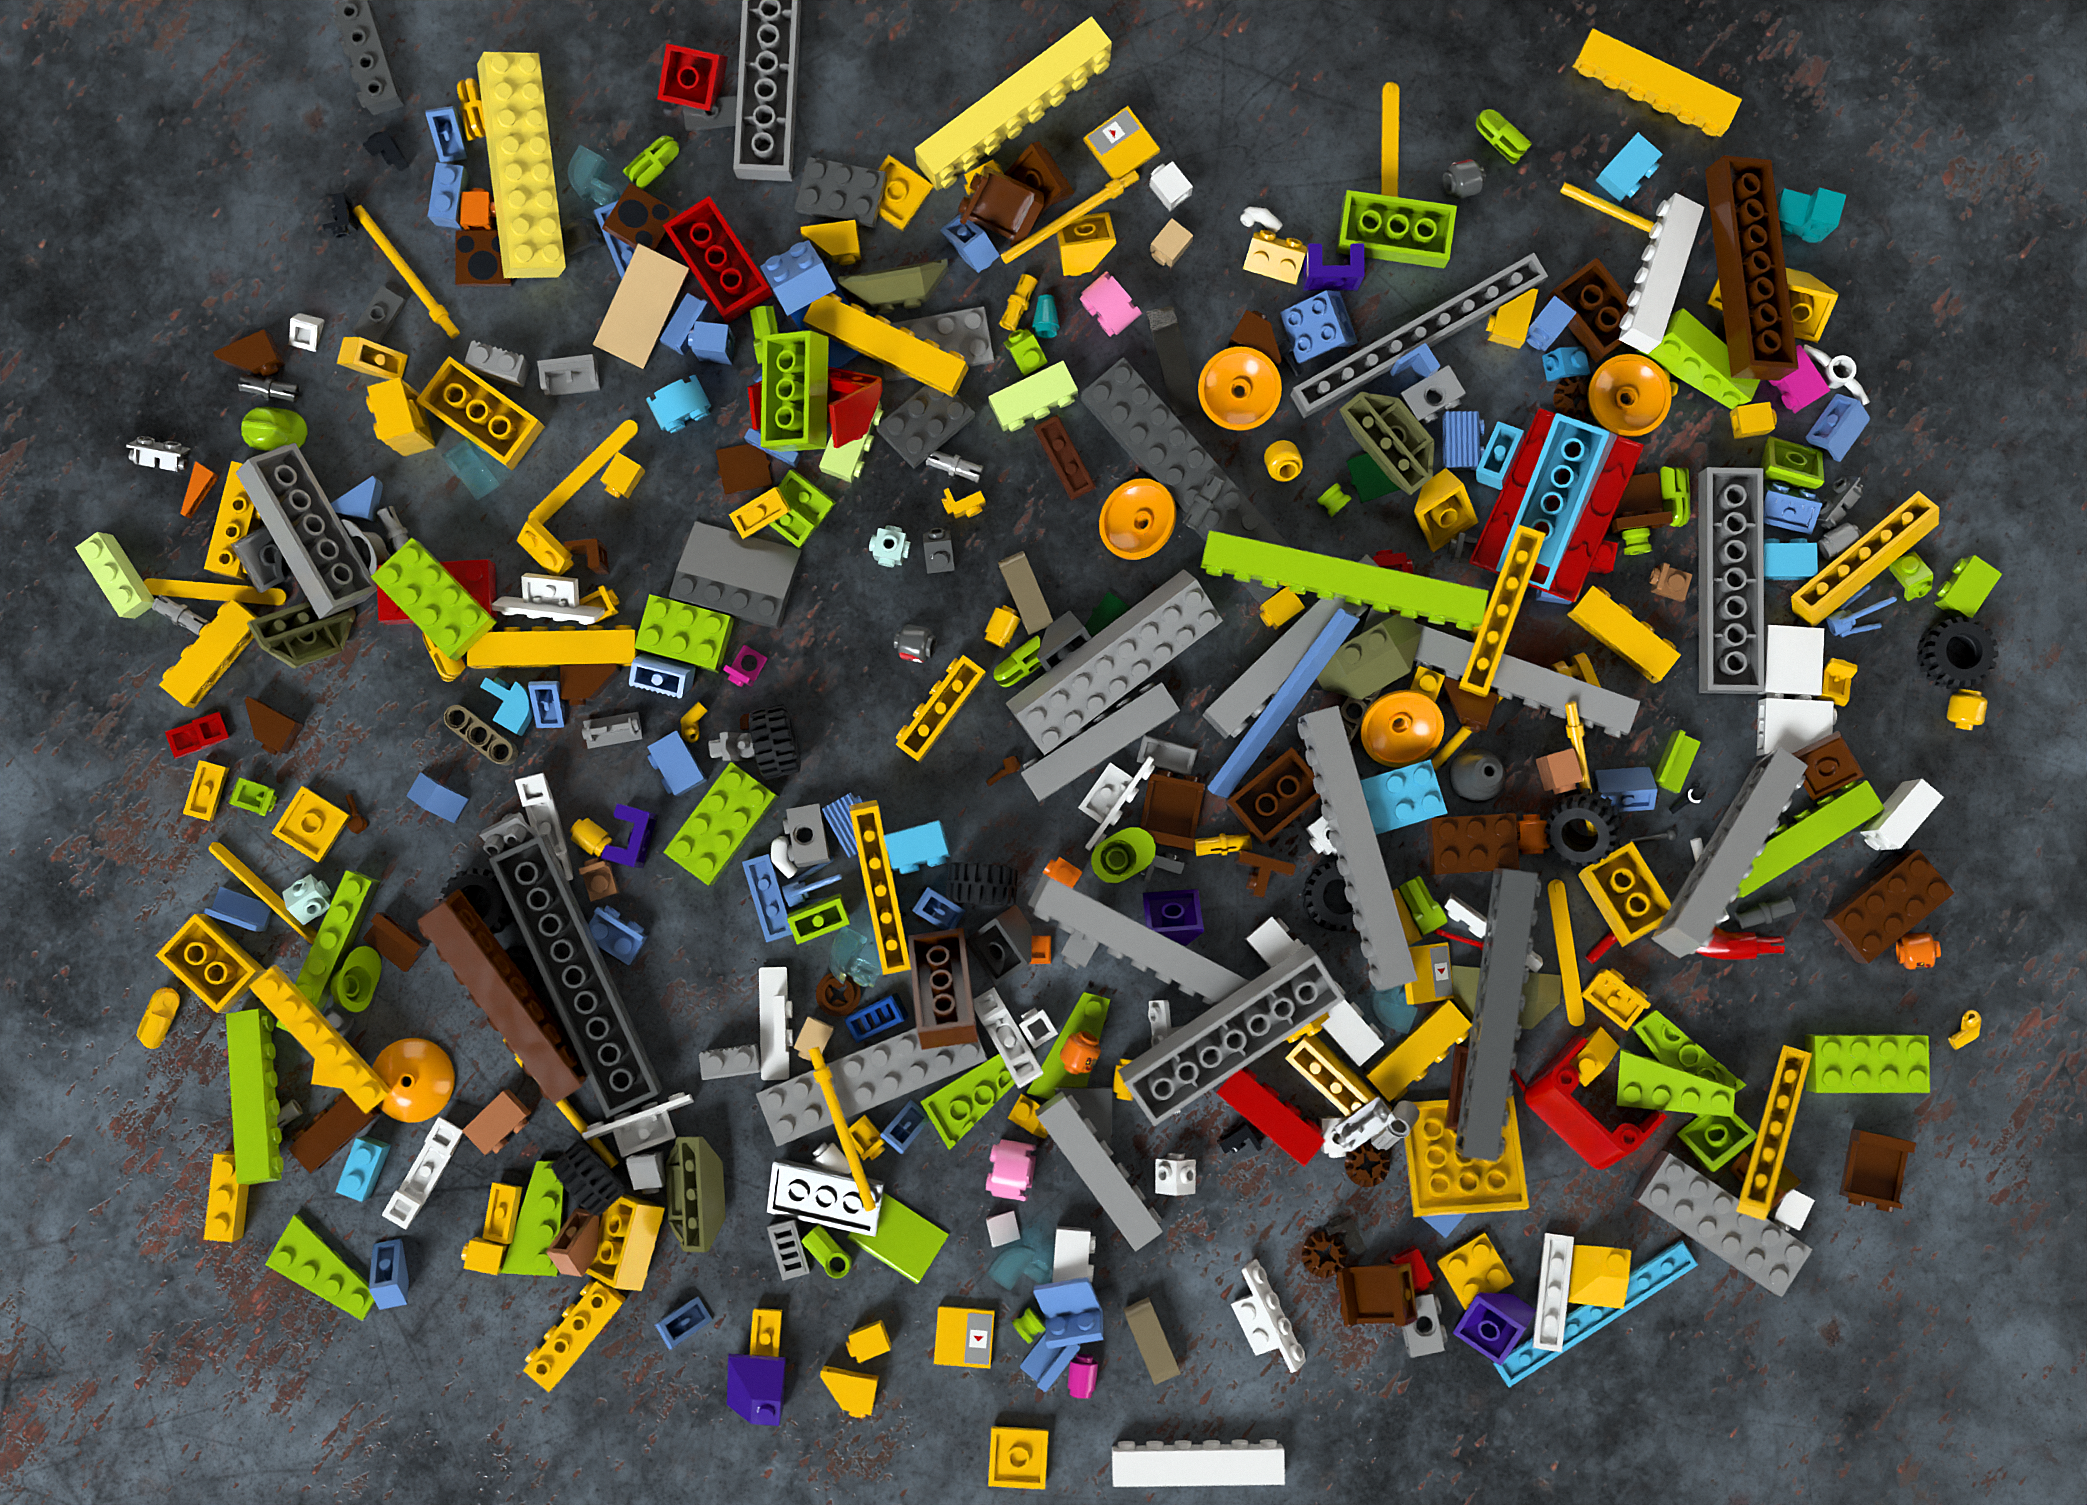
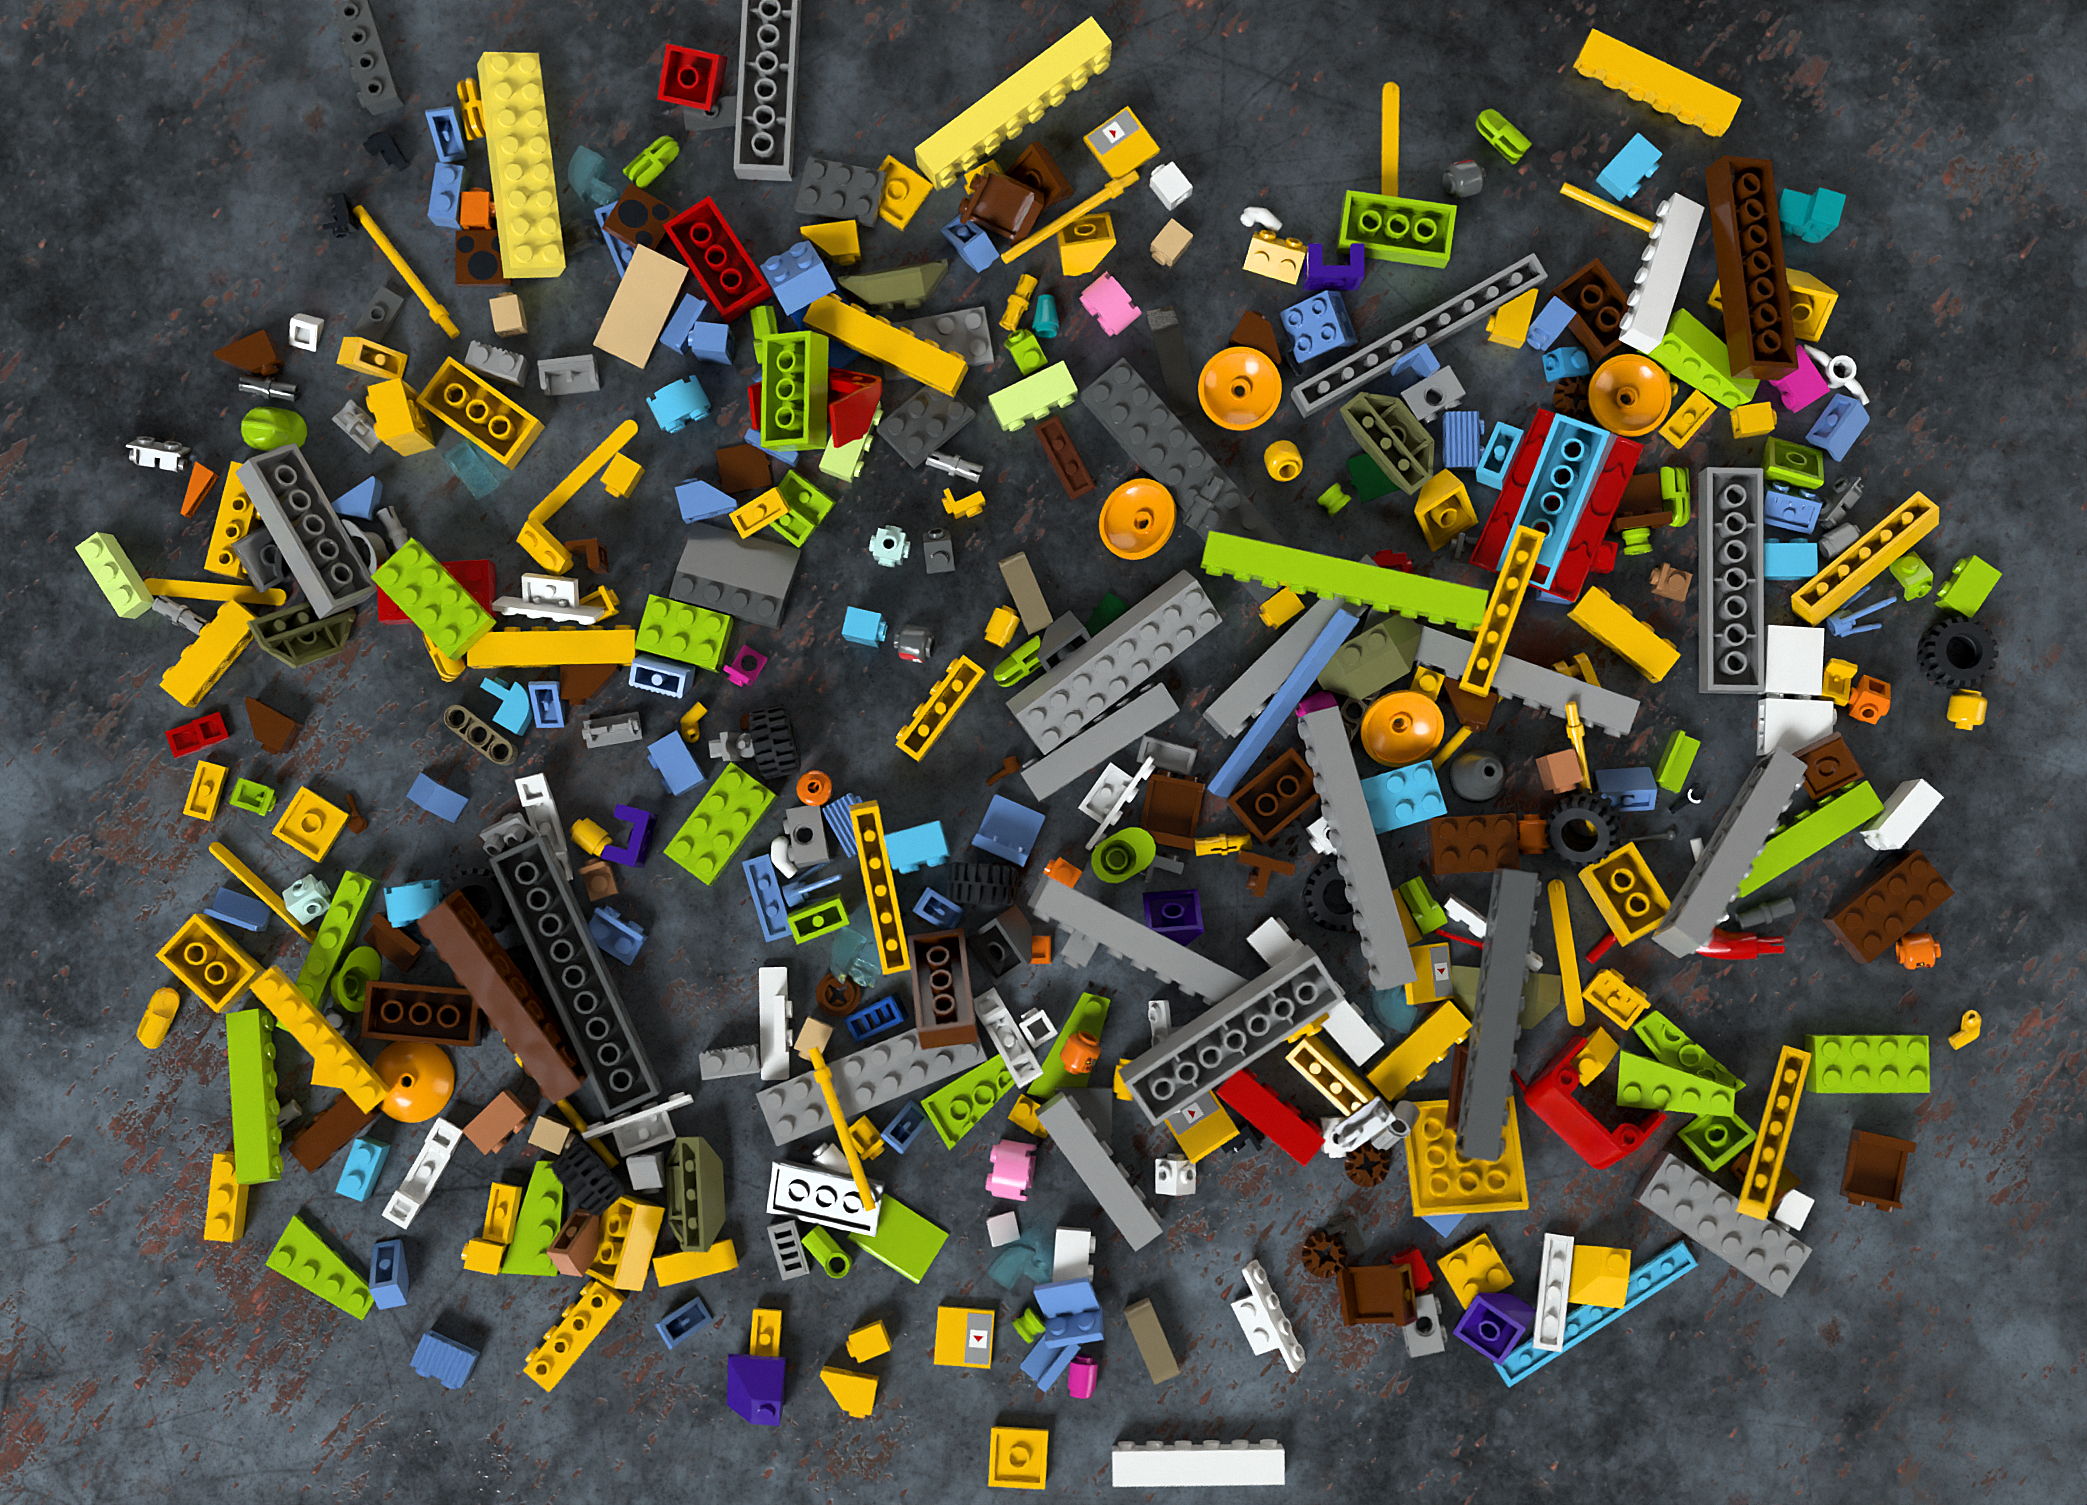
none -> light grey hips [332,399,382,454]
none -> reddish brown brick [361,980,485,1047]
none -> medium azure brick [384,879,444,927]
none -> medium blue brick [410,1330,481,1389]
none -> tan brick [489,292,528,338]
none -> tan brick [528,1114,576,1155]
none -> yellow beam [652,1238,738,1287]
none -> medium blue slope [675,478,740,524]
none -> orange head [796,770,834,806]
none -> medium azure brick [842,606,888,647]
none -> medium blue bracket [972,794,1045,867]
none -> yellow tile [1164,1089,1240,1164]
none -> dark pink brick [1295,690,1338,718]
none -> yellow plate [1658,389,1717,450]
none -> orange brick [1848,675,1891,725]

